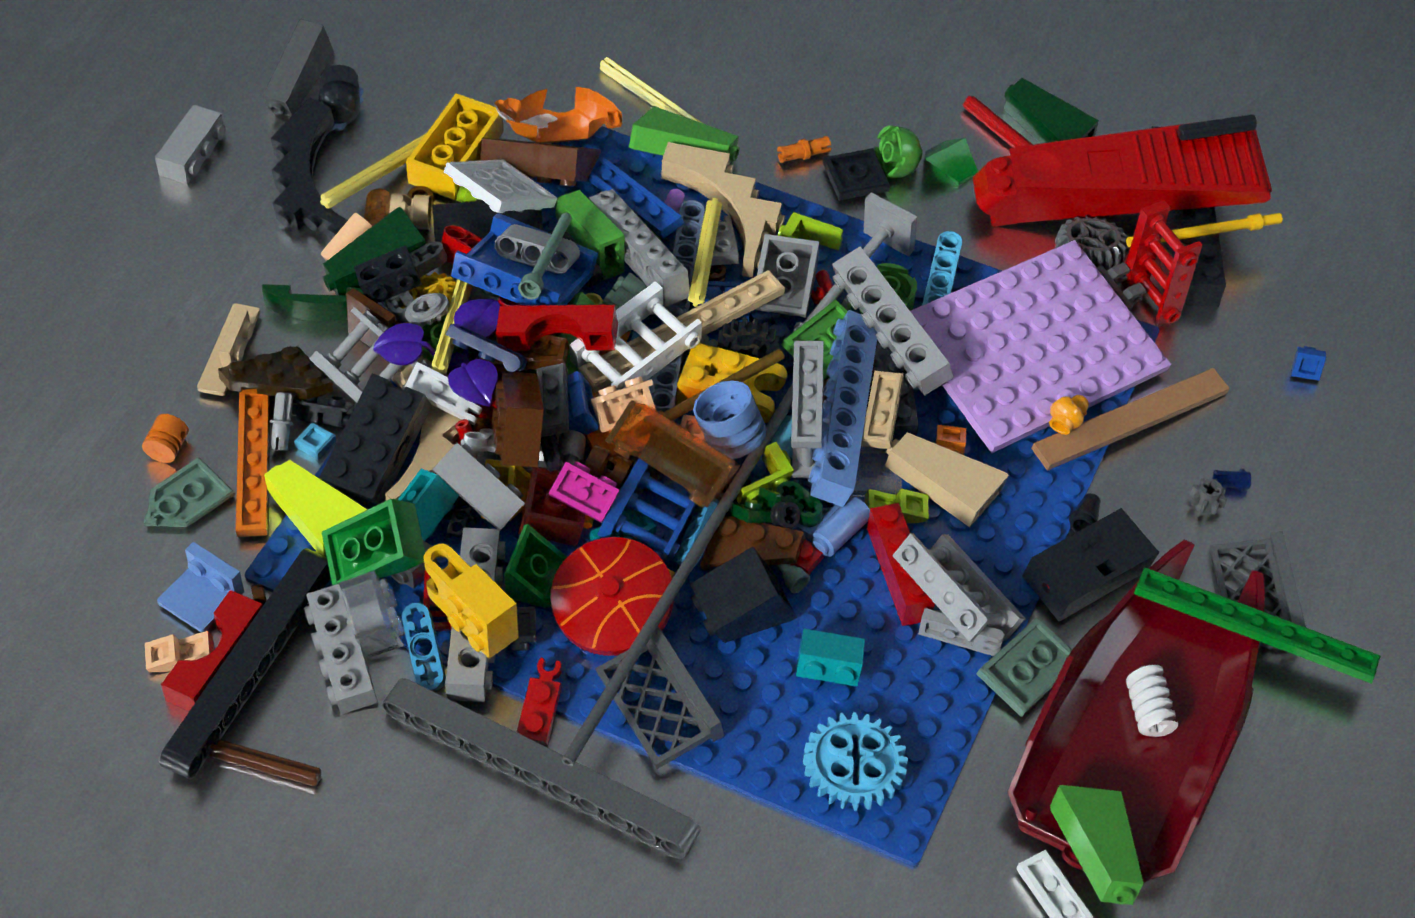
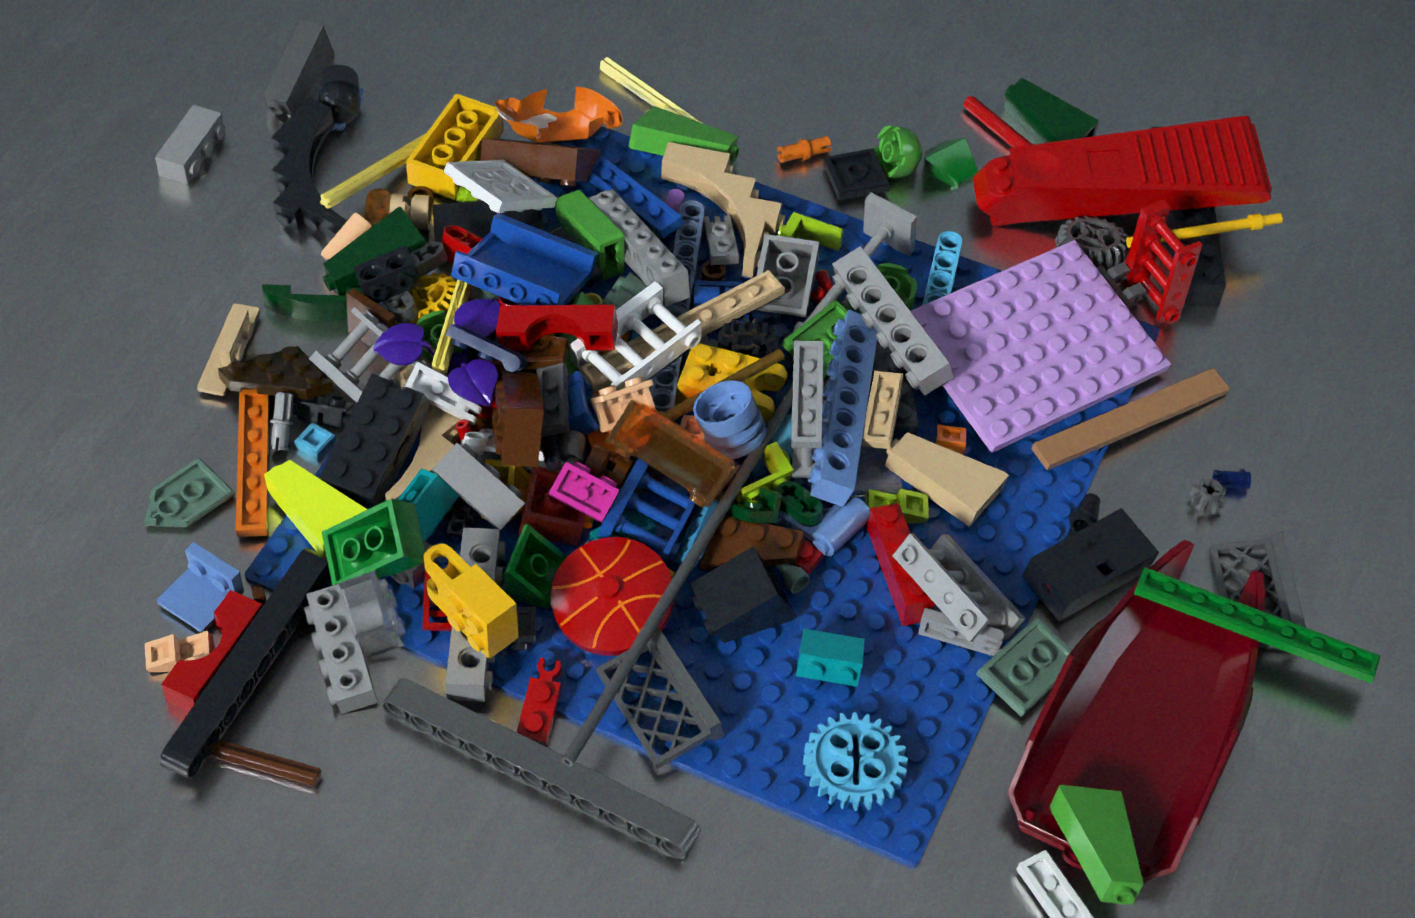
orange piece [142,414,189,463] -> none
dark azure beam [402,603,446,692] -> none
light grey gear [405,293,450,328] -> none
light grey beam [495,224,580,274] -> none
sand green piece [518,213,572,299] -> none
light yellow axle [688,198,722,307] -> none
black bush [770,502,800,529] -> none
light orange animal [1049,395,1089,435] -> none
white piece [1126,665,1178,737] -> none
black axle [1178,114,1257,141] -> none
blue tile [1291,346,1326,381] -> none

